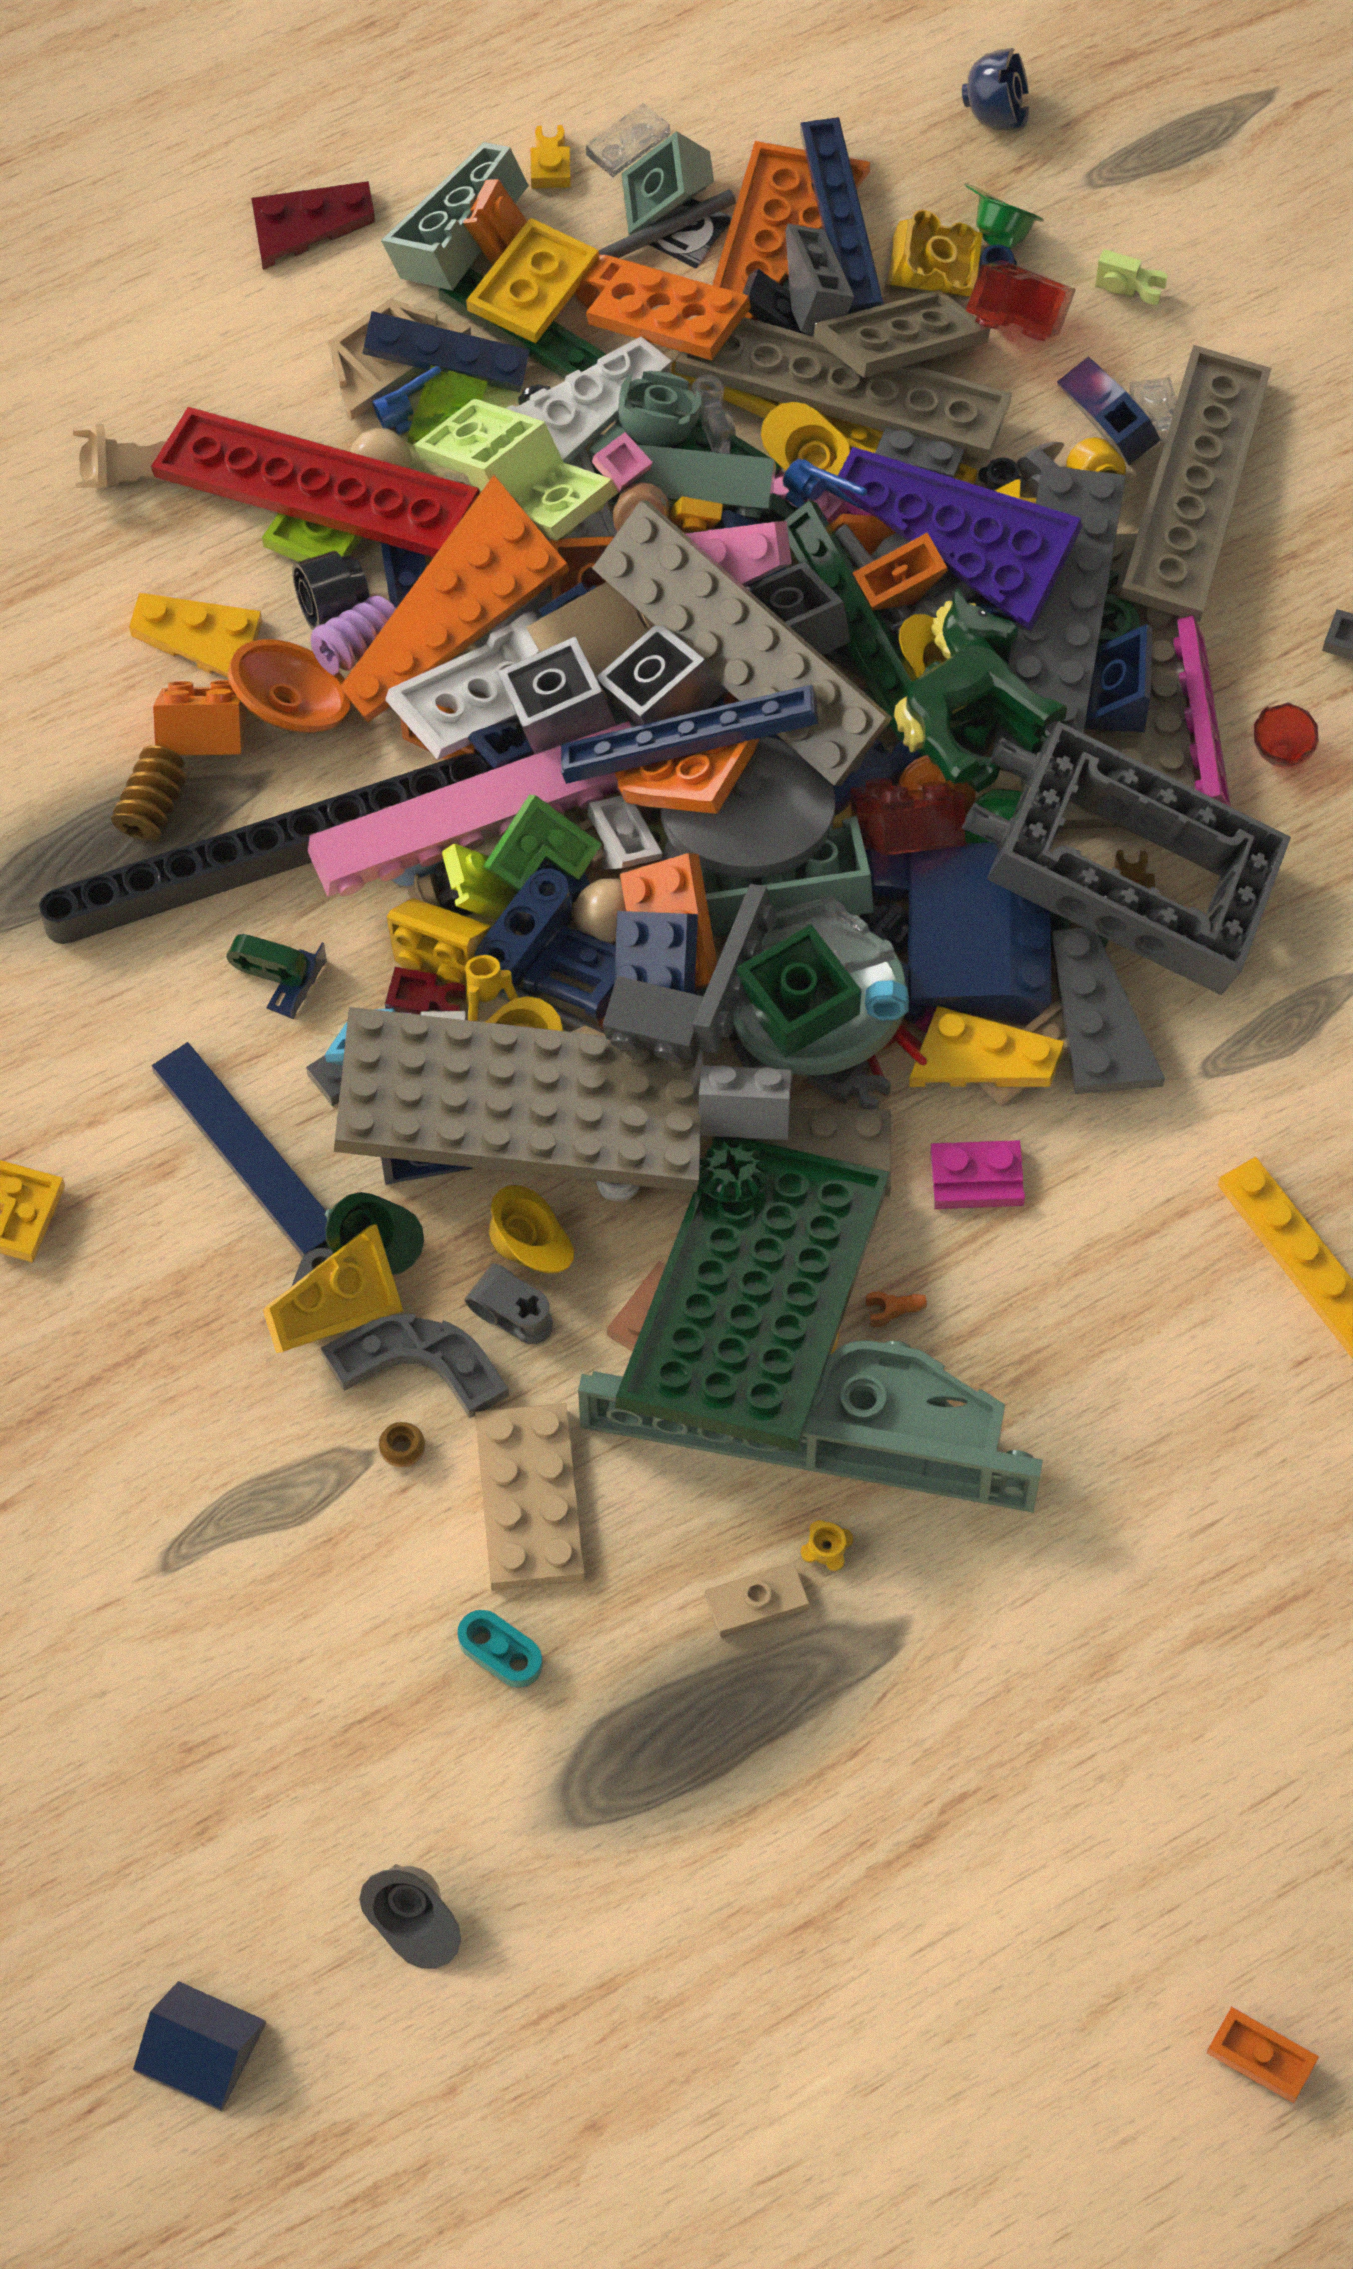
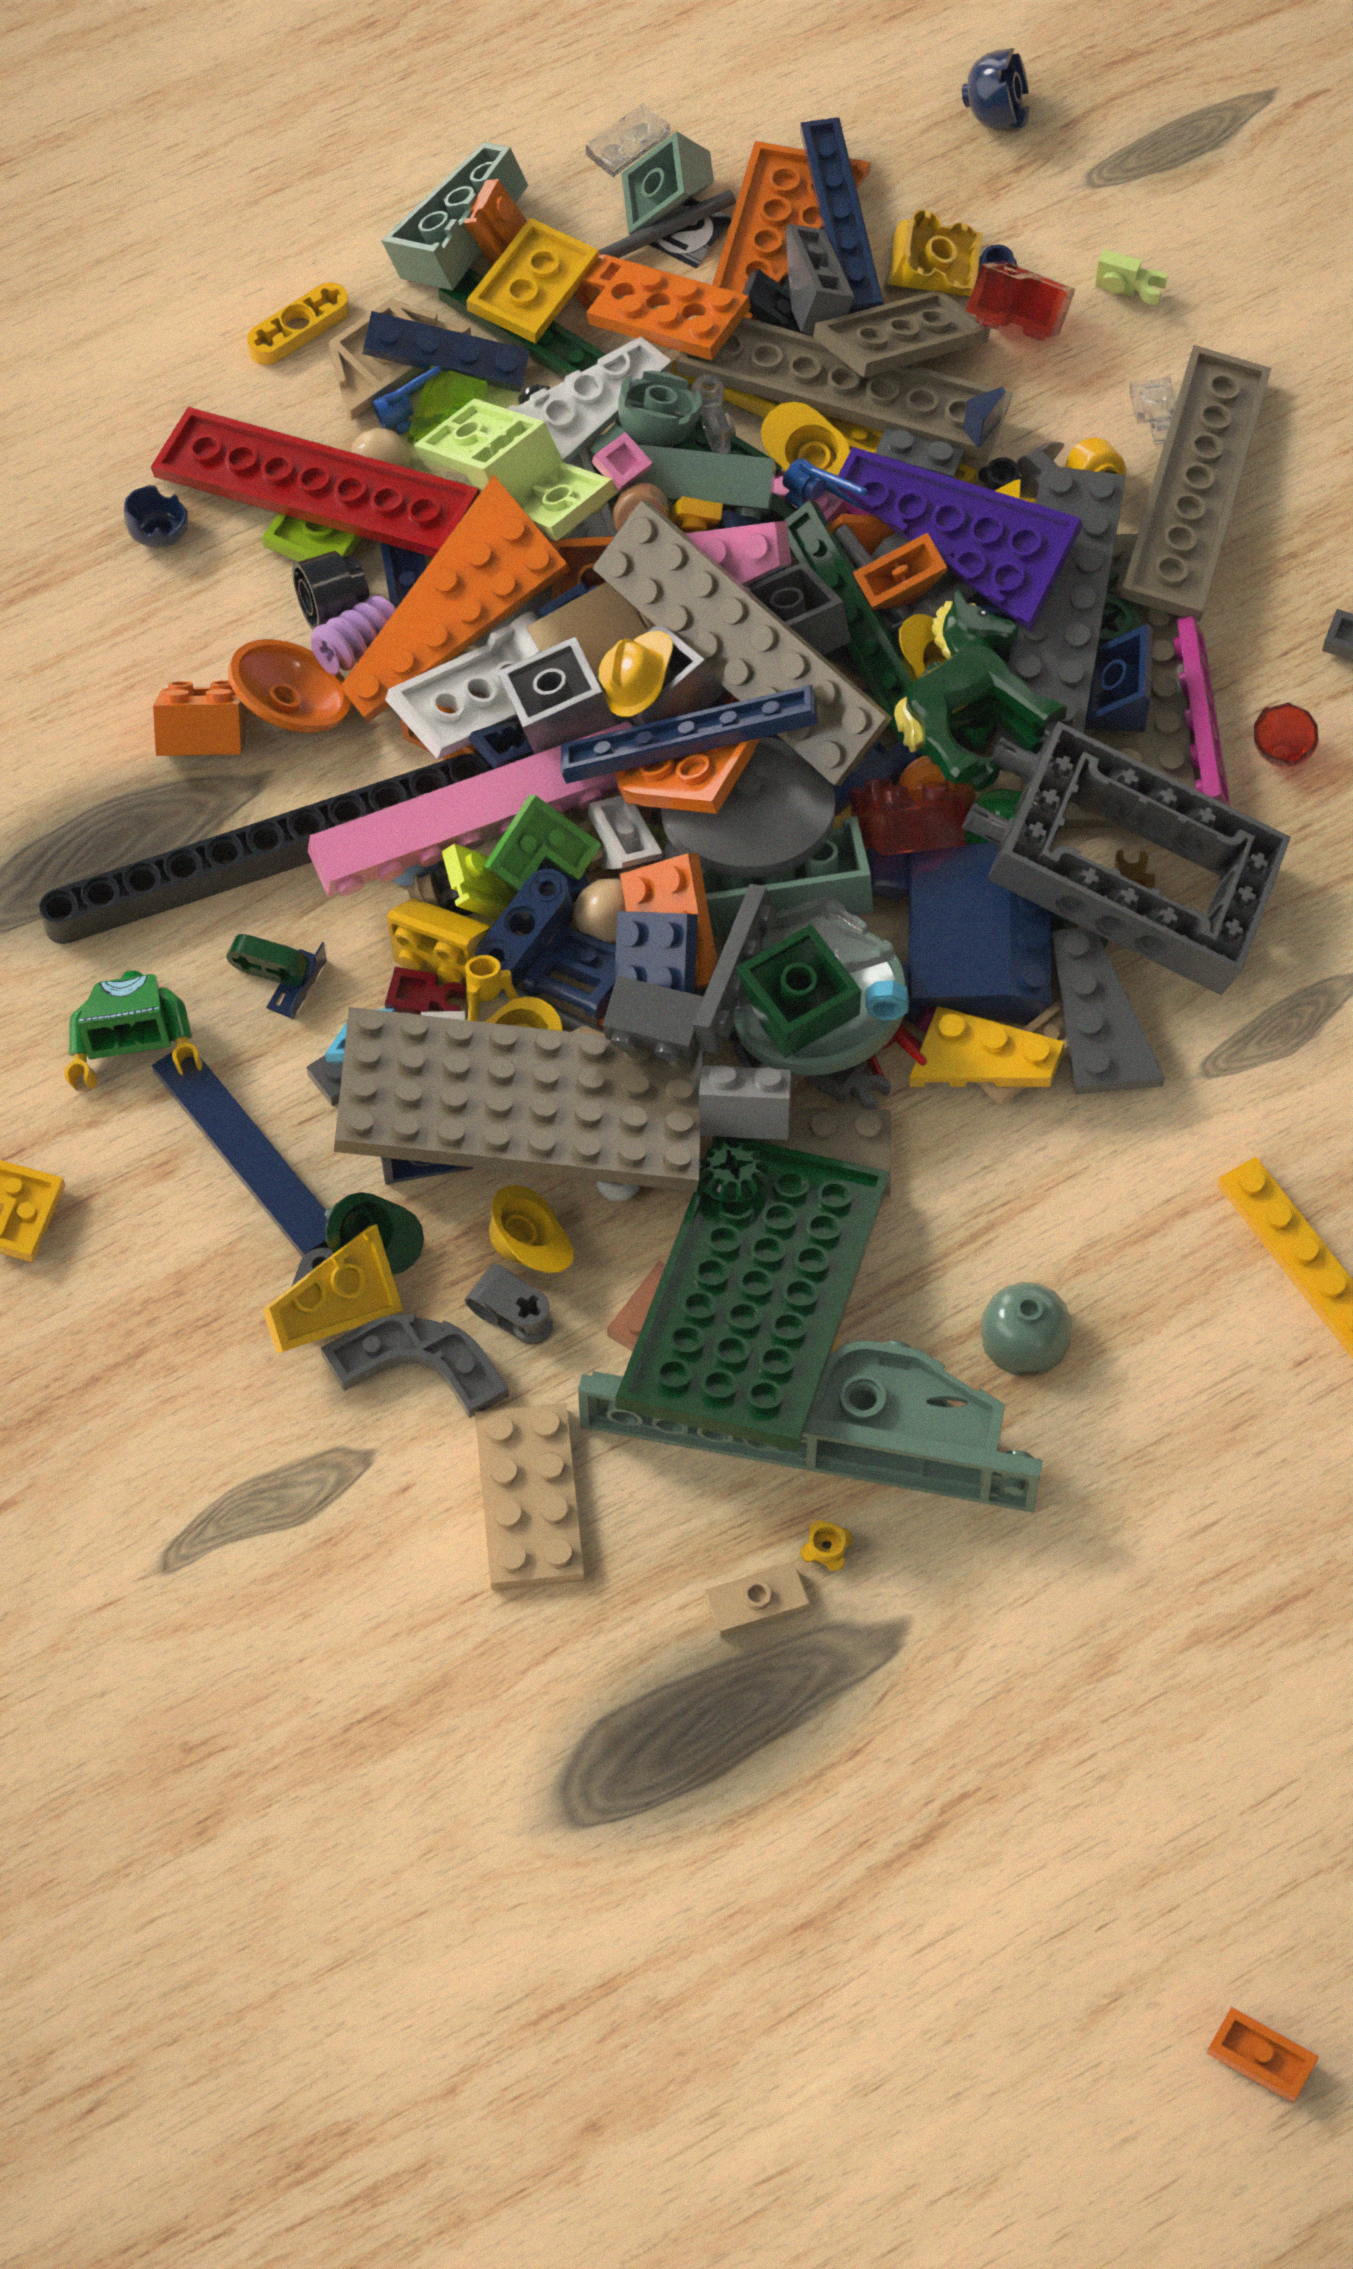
tan hair [73,424,167,488] -> none
pearl gold piece [111,745,188,842] -> none
yellow wing [129,592,262,678] -> none
dark blue slope [133,1981,266,2111] -> none
dark red wing [251,181,375,270] -> none
dark grey piece [359,1864,461,1969] -> none
pearl gold plate [379,1422,425,1467] -> none
teal plate [457,1610,543,1688] -> none
yellow plate [530,125,571,189] -> none
black gear [858,902,909,955] -> none
orange piece [866,1291,927,1327] -> none
dark pink plate [930,1140,1025,1209] -> none
green piece [964,183,1044,249] -> none
dark blue slope [1057,356,1161,466] -> none
none -> green torso [64,970,202,1090]
none -> dark blue hair [124,485,188,548]
none -> yellow beam [247,282,349,365]
none -> yellow piece [599,631,673,717]
none -> dark blue slope [963,387,1006,447]
none -> sand green cylinder [981,1282,1072,1375]

